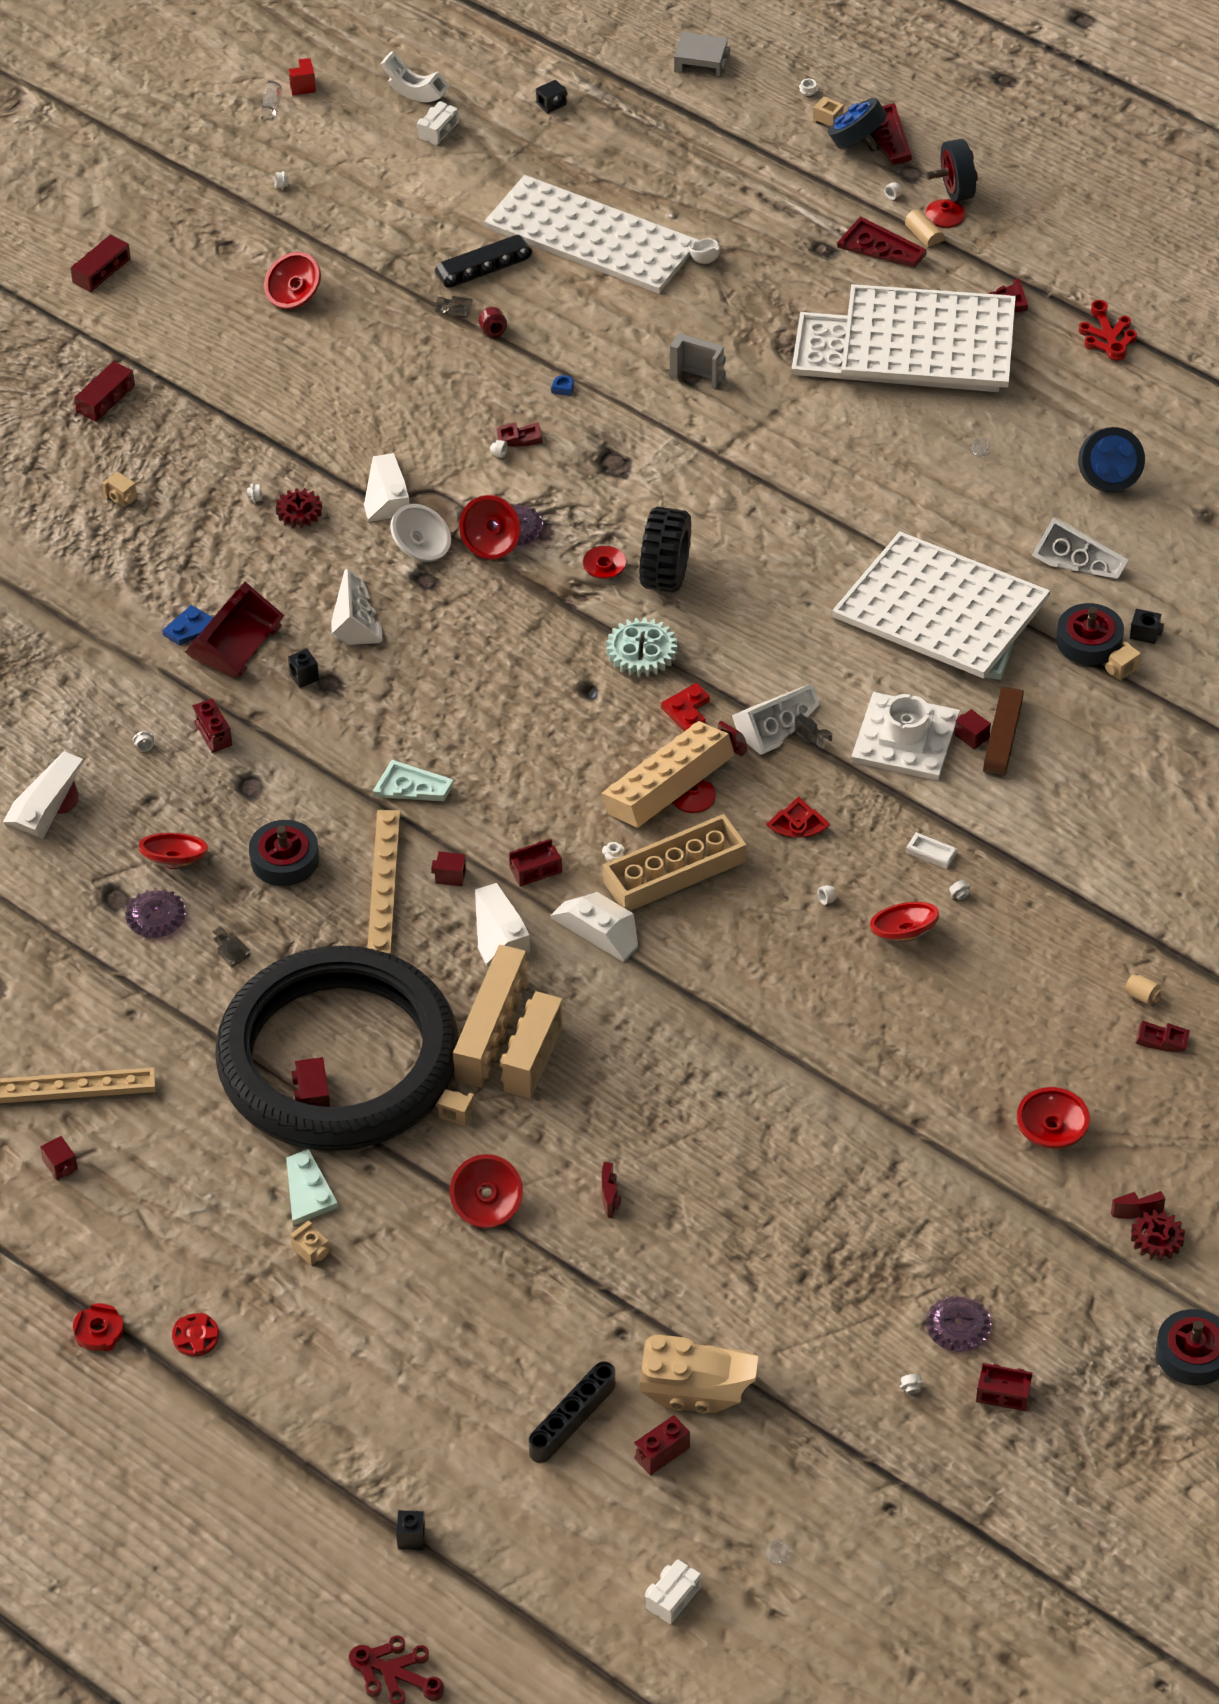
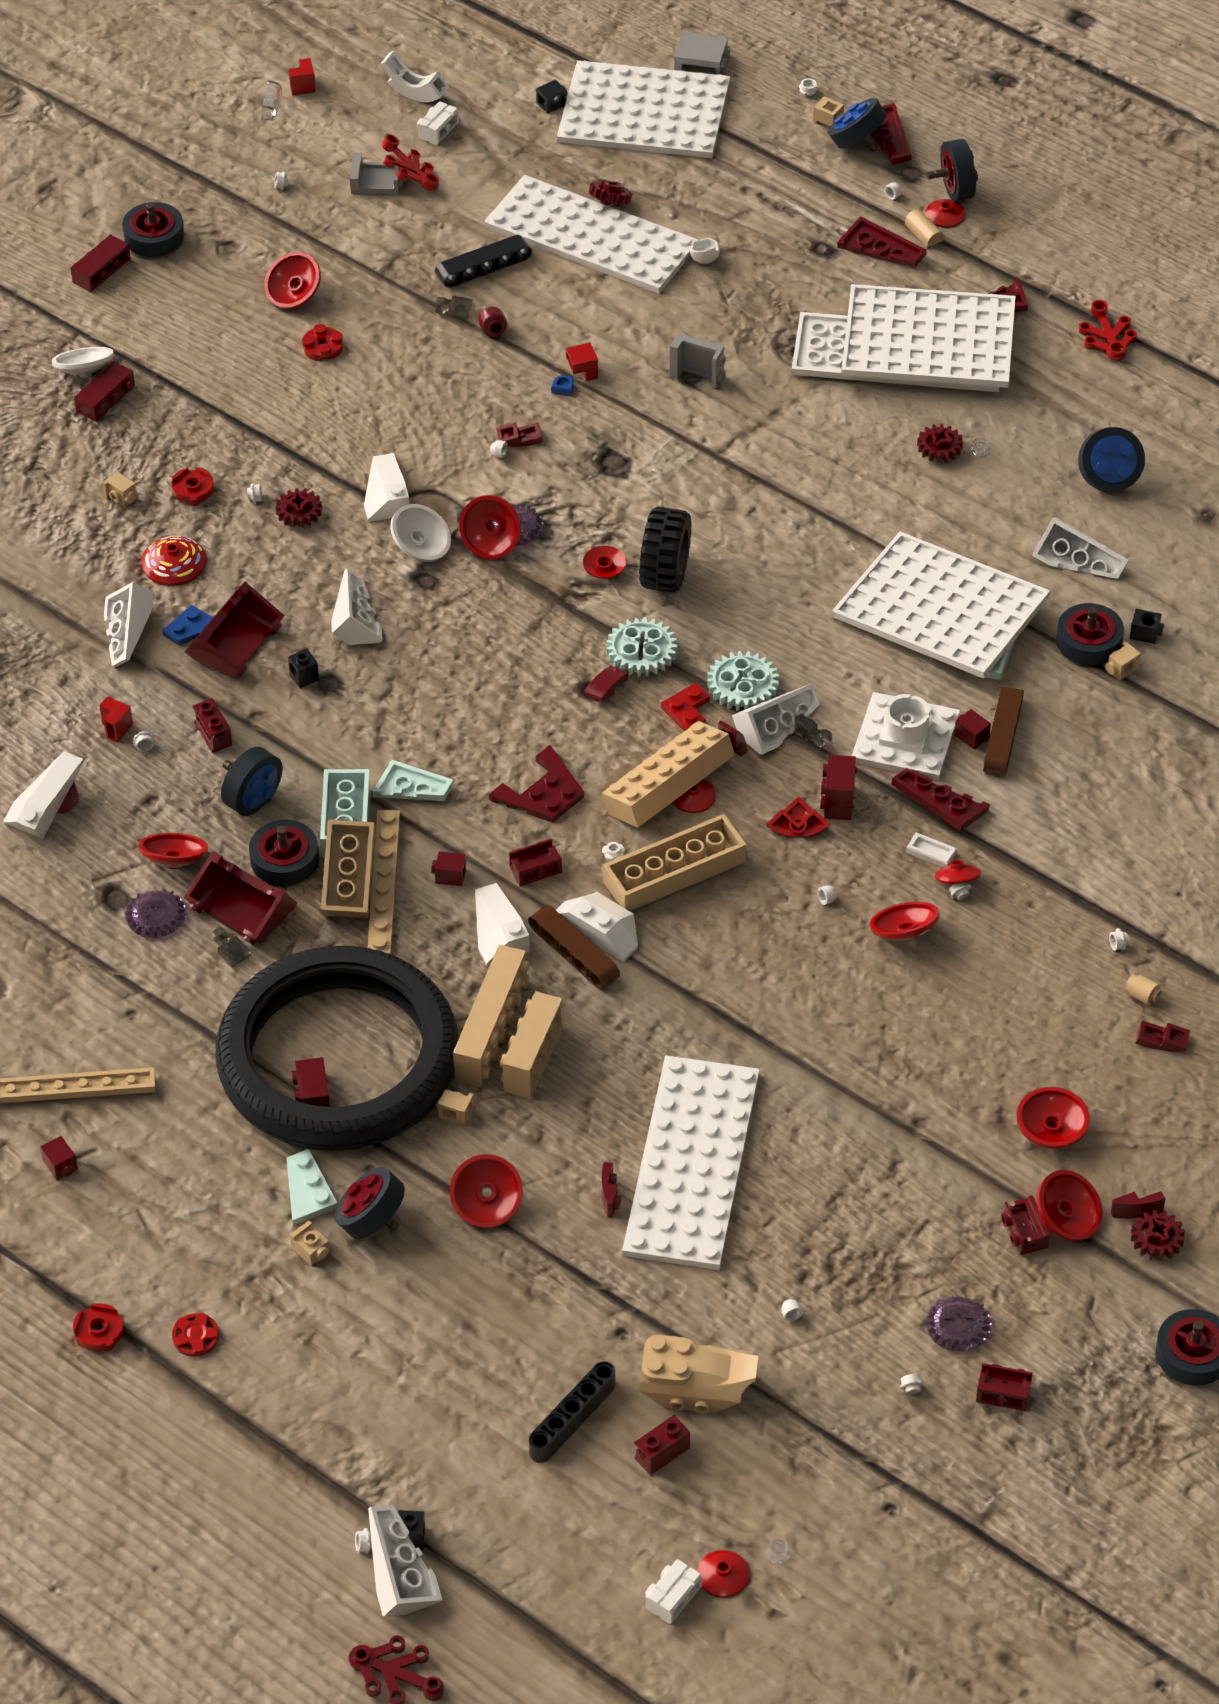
none -> white dish [52,347,114,378]
none -> red piece [99,696,133,743]
none -> white wedge [104,582,153,668]
none -> wheel [122,202,184,257]
none -> red dish [141,536,206,586]
none -> red plate [171,467,215,506]
none -> dark red windscreen [184,851,297,945]
none -> black wheel [221,747,283,816]
none -> red plate [302,324,343,361]
none -> light aqua brick [320,769,371,857]
none -> tan brick [321,819,375,919]
none -> black wheel [335,1167,405,1239]
none -> light grey panel [350,152,404,195]
none -> white plate [355,1528,372,1554]
none -> white wedge [368,1505,442,1617]
none -> red plant [382,134,439,191]
none -> dark red wing [489,745,584,823]
none -> reddish brown beam [528,905,620,989]
none -> white plate [557,60,730,159]
none -> red piece [566,342,598,381]
none -> dark red slope [584,666,629,702]
none -> dark red gear [588,180,633,207]
none -> white plate [622,1055,759,1270]
none -> red dish [697,1550,749,1598]
none -> light aqua gear [707,651,779,711]
none -> white hinge [781,1299,803,1321]
none -> dark red brick [820,755,857,820]
none -> dark red wing [891,768,990,831]
none -> dark red gear [917,424,963,463]
none -> red dish [935,860,981,884]
none -> dark red hinge [1001,1195,1050,1255]
none -> red dish [1037,1170,1103,1241]
none -> white plate [1109,928,1129,951]

